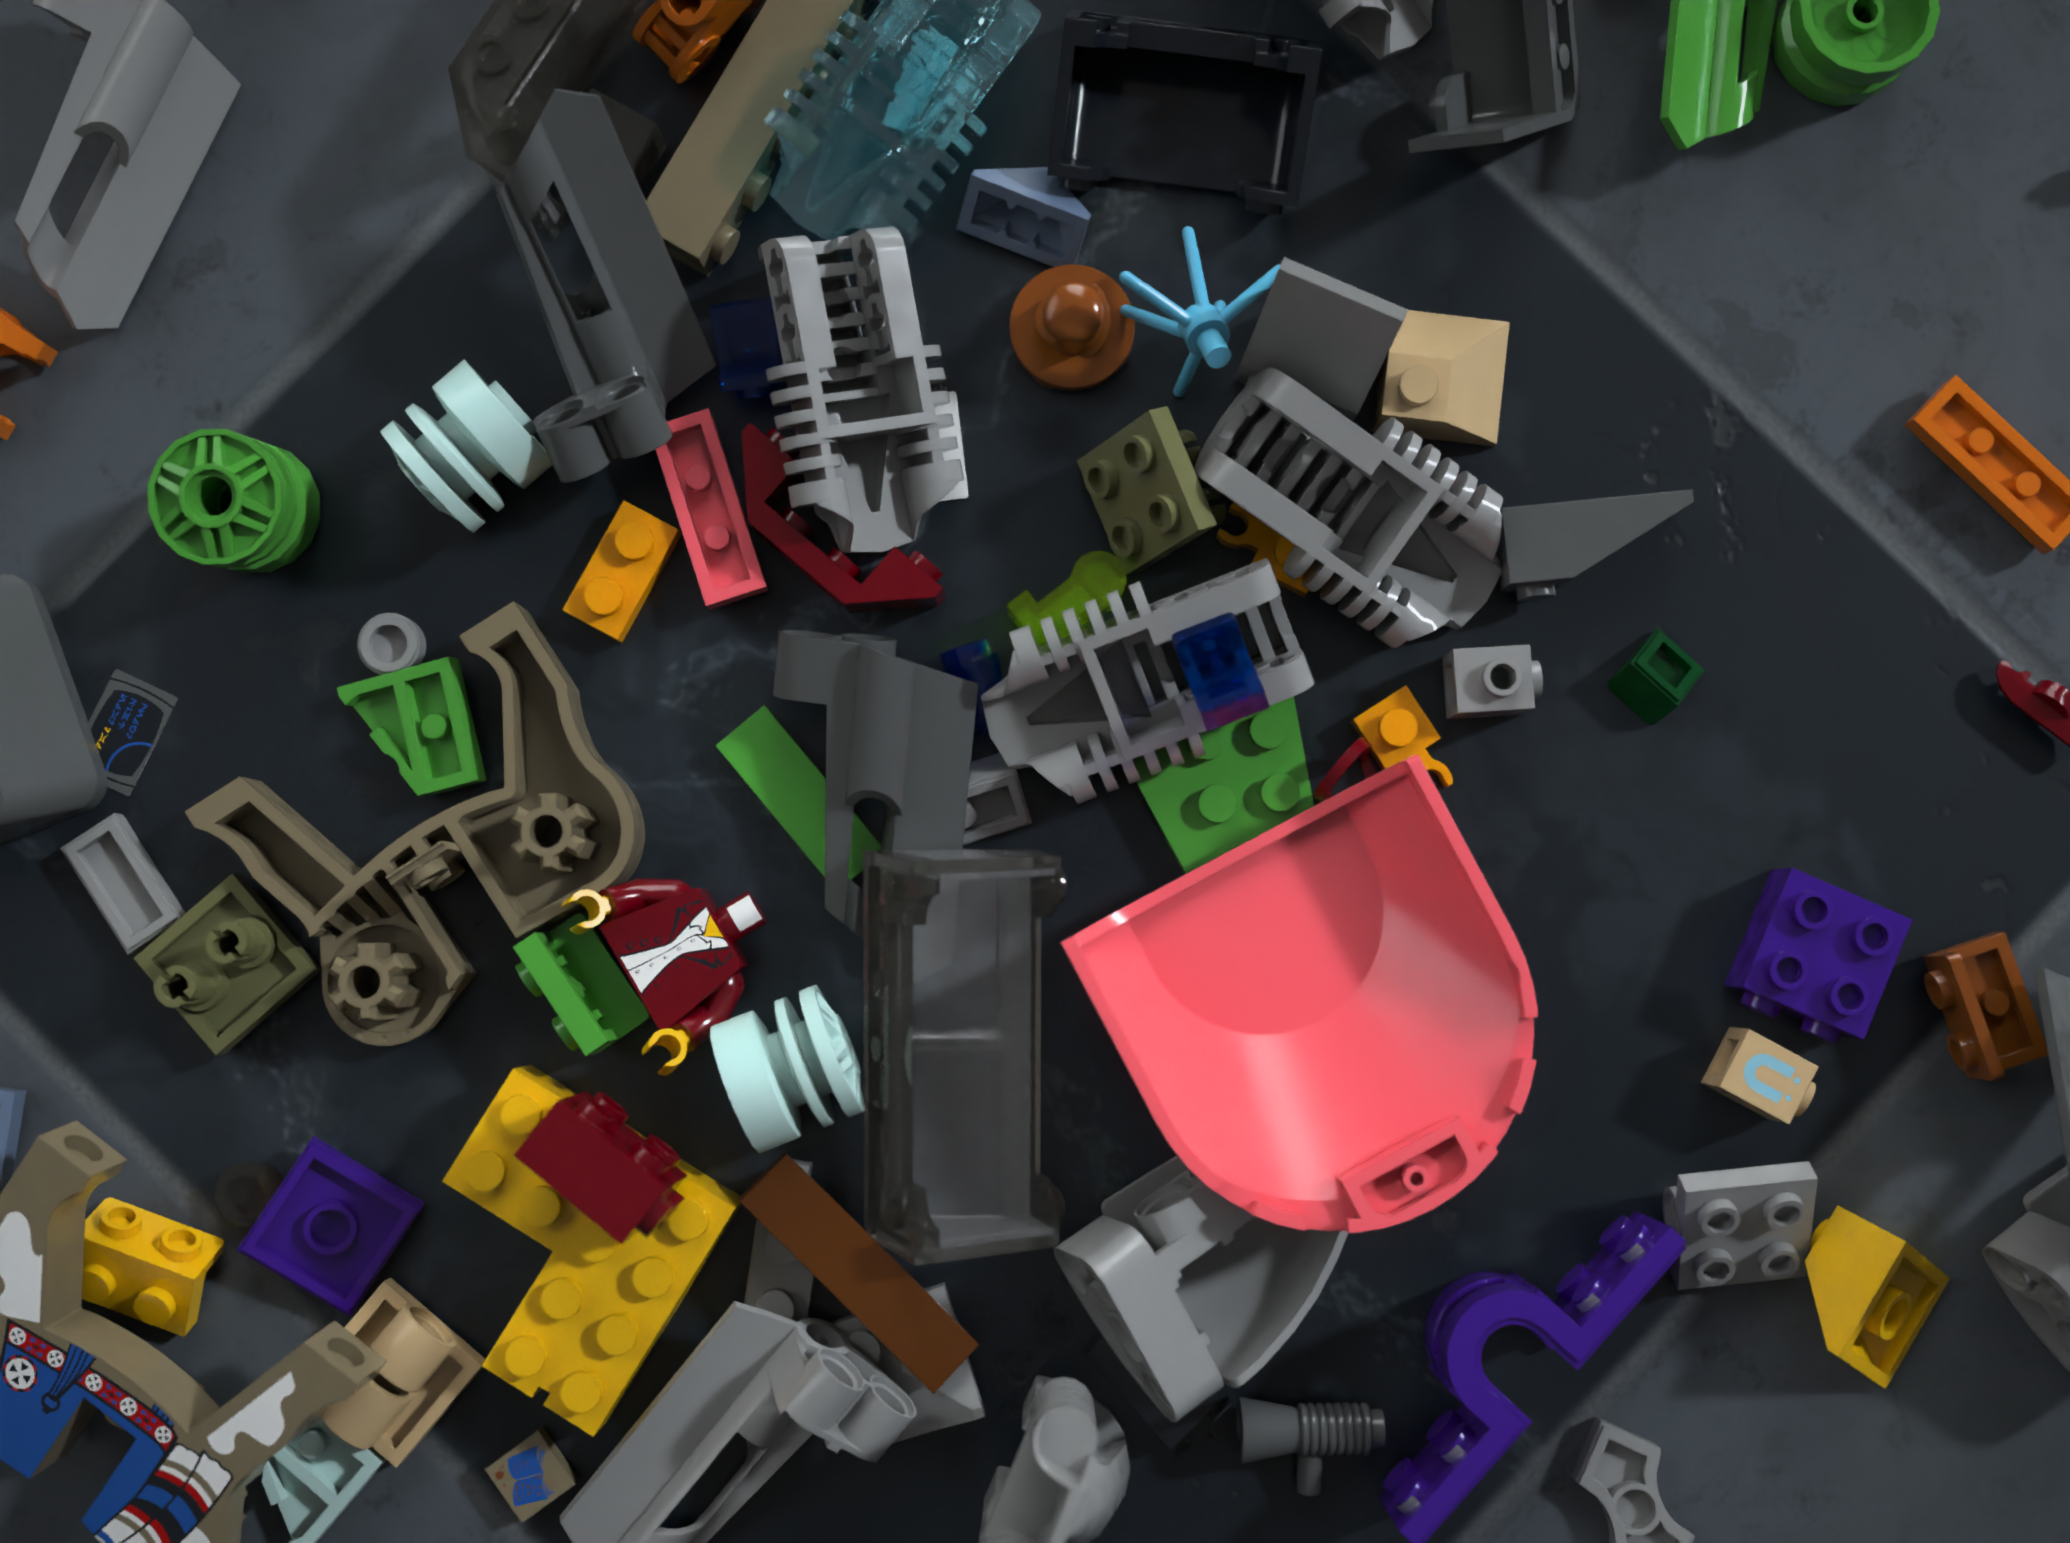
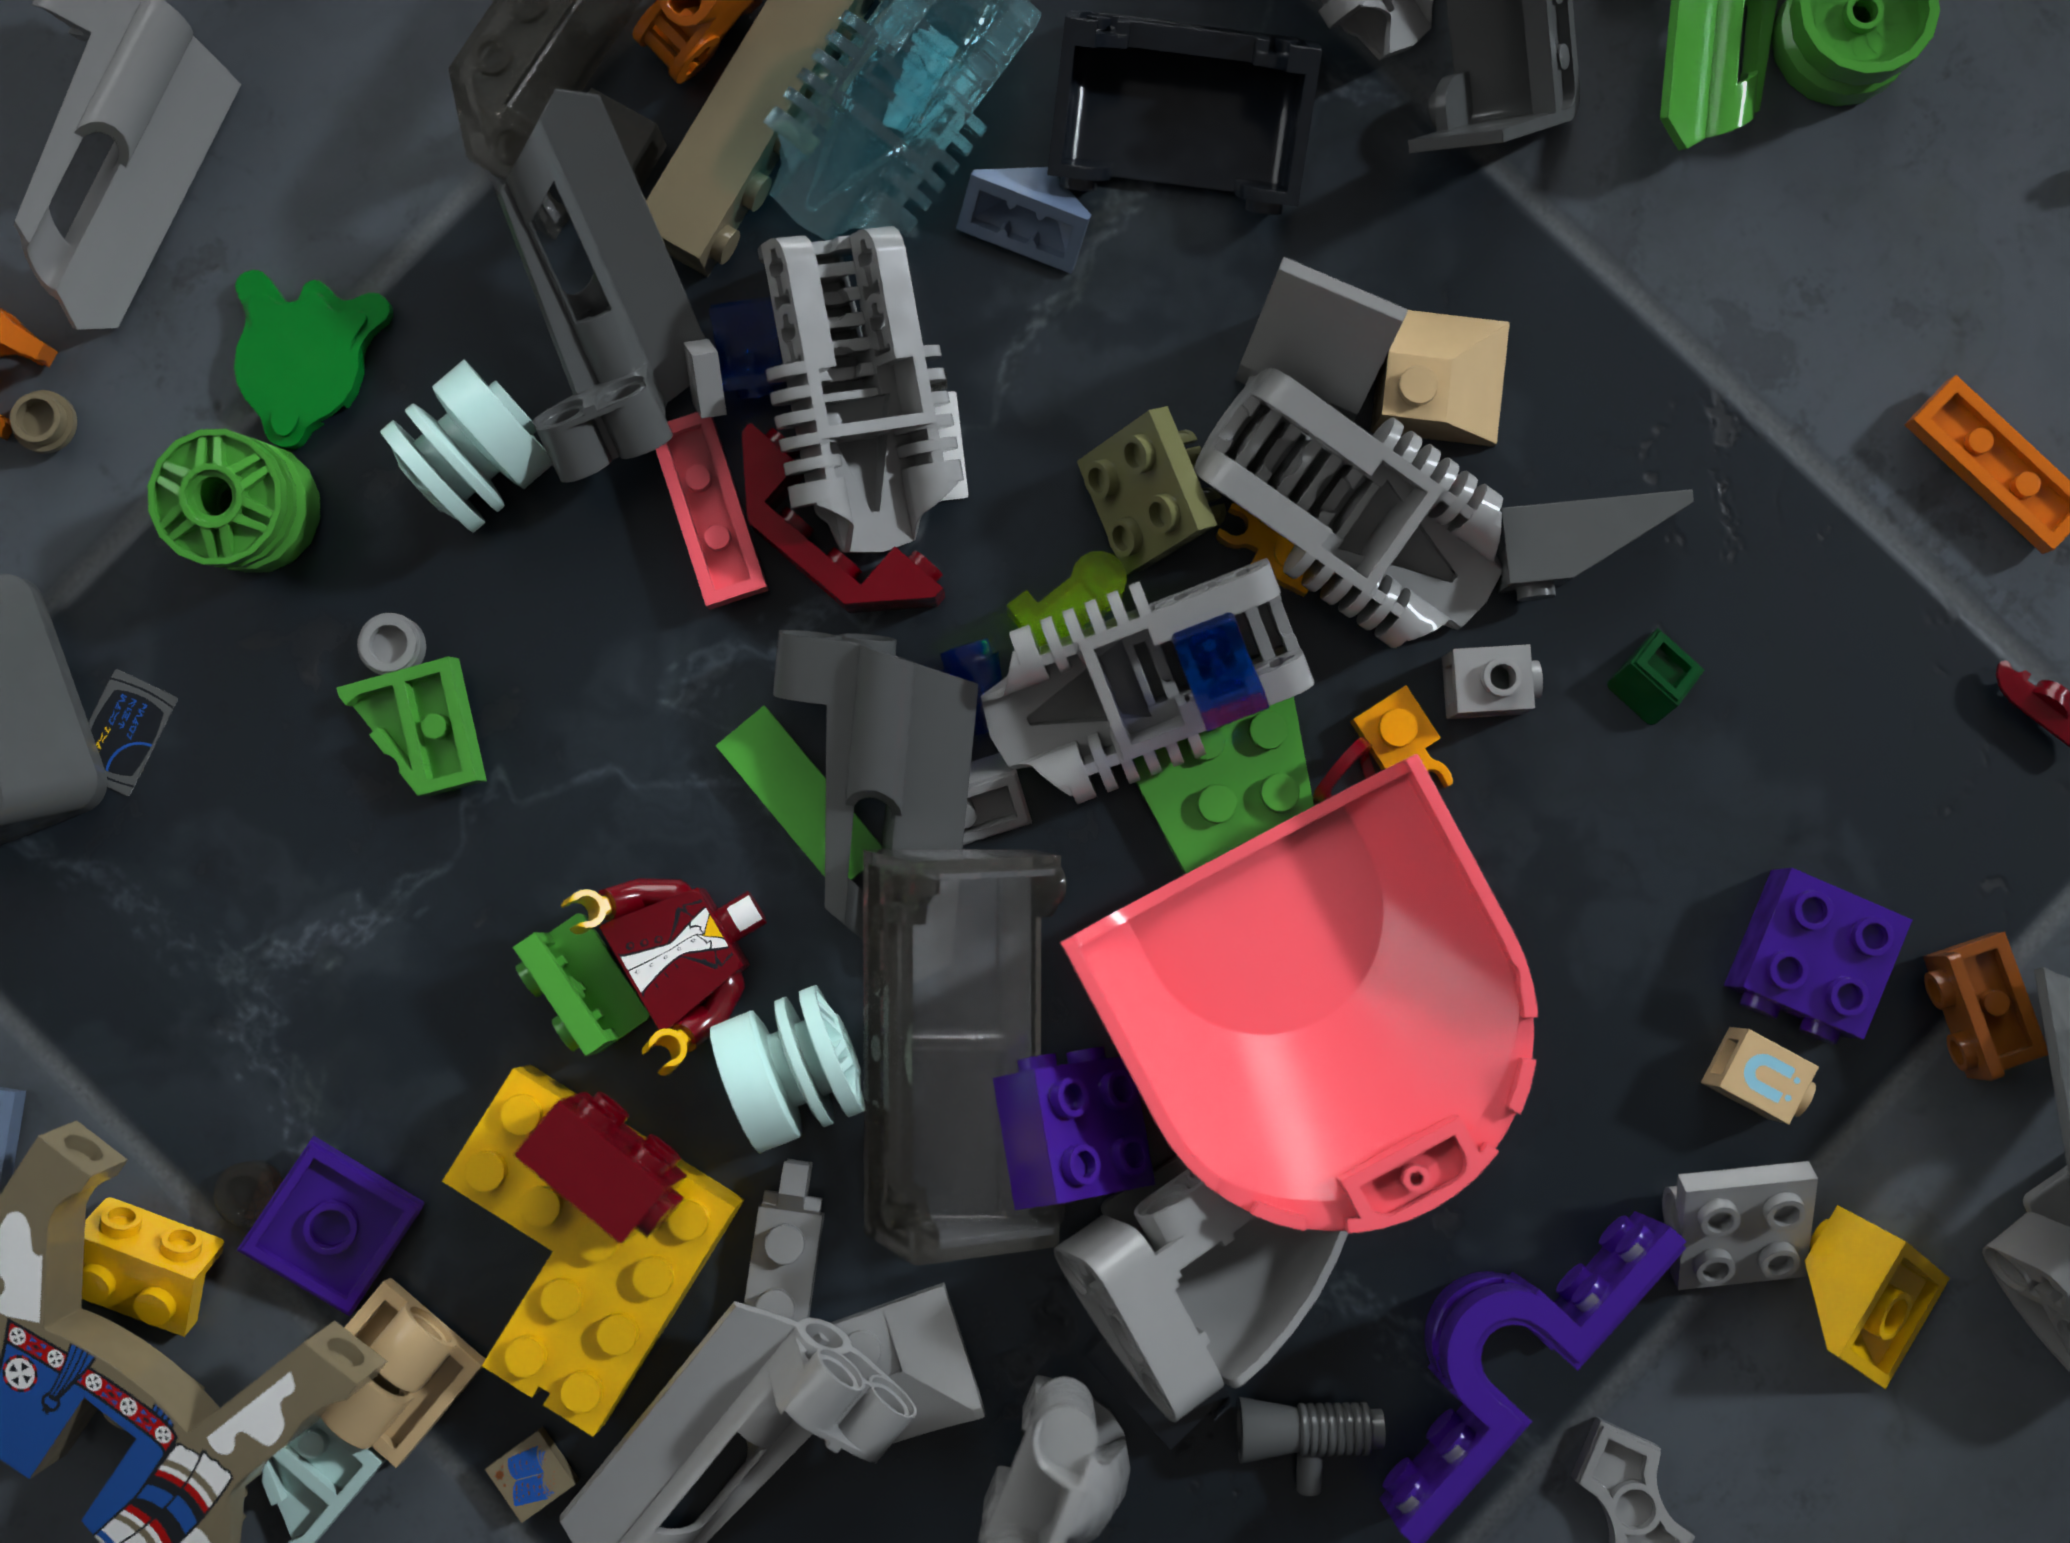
light grey tile [60,813,186,955] -> none
olive plate [133,873,321,1056] -> none
dark tan animal [185,601,645,1046] -> none
light orange plate [562,500,682,643] -> none
reddish brown slope [737,1152,979,1394] -> none
dark orange plate [1010,264,1135,391] -> none
medium azure plant [1119,226,1281,397] -> none
none -> dark tan plate [10,390,77,454]
none -> green tile [234,270,393,450]
none -> light grey tile [683,339,727,419]
none -> dark purple brick [993,1047,1156,1210]

